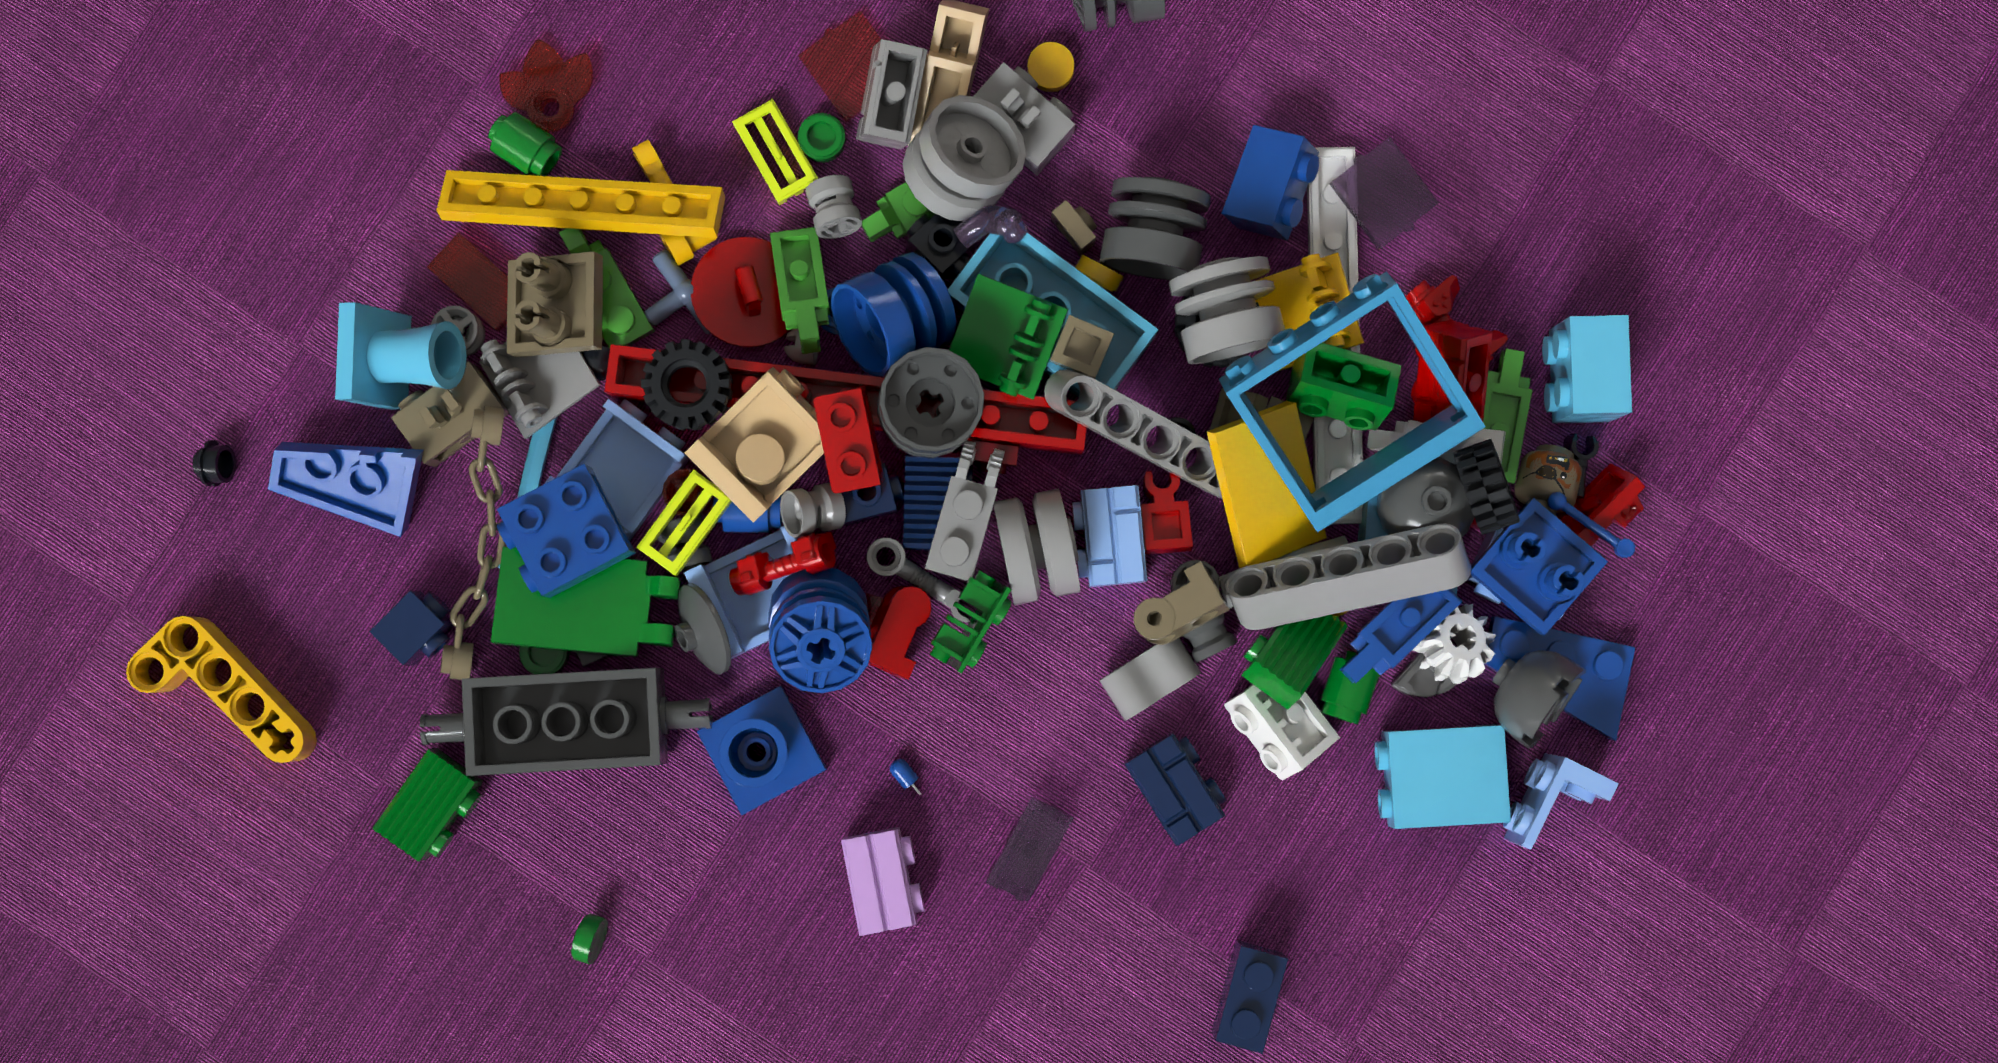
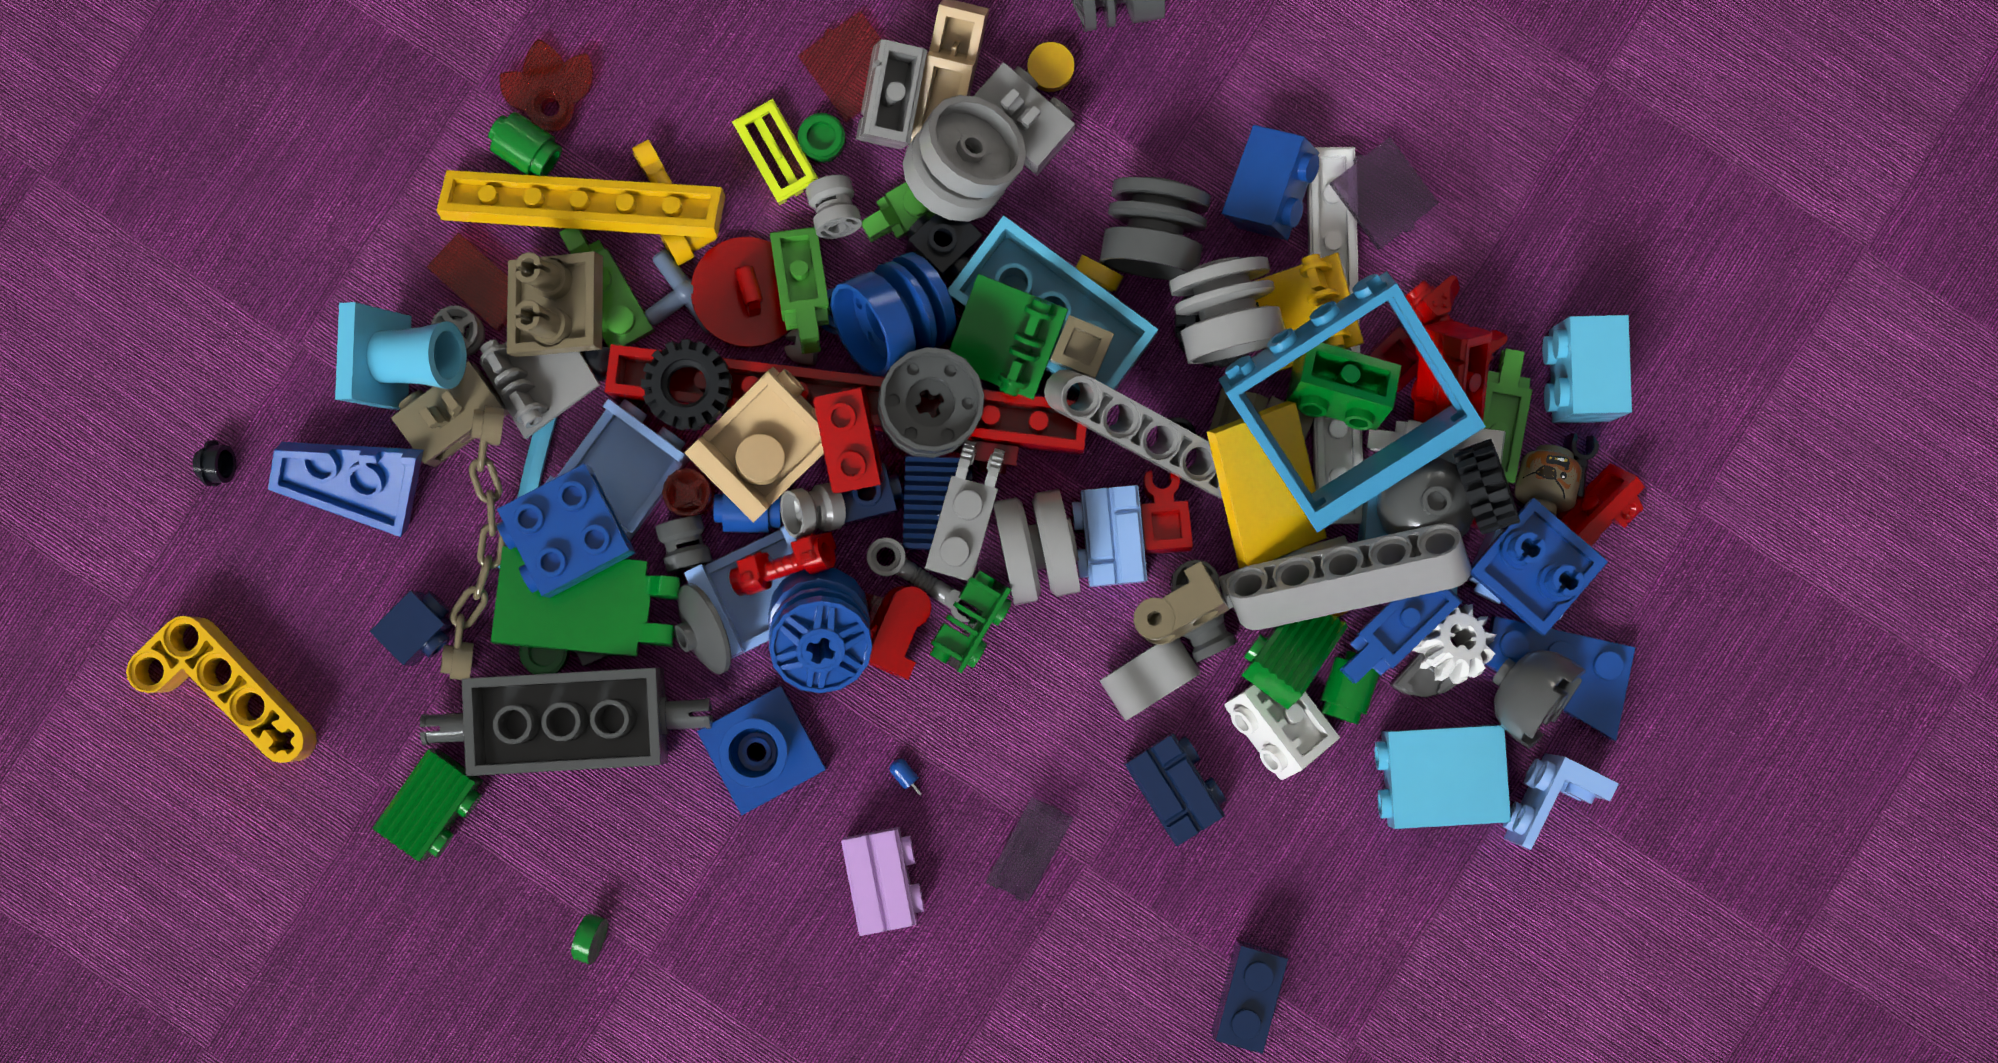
neon yellow tile [636,469,732,576] -> none
clear purple arm [953,205,1027,248] -> none
dark tan plate [1051,200,1097,256] -> none
blue hinge [1548,492,1635,558] -> none
none -> dark red plate [1366,326,1419,393]

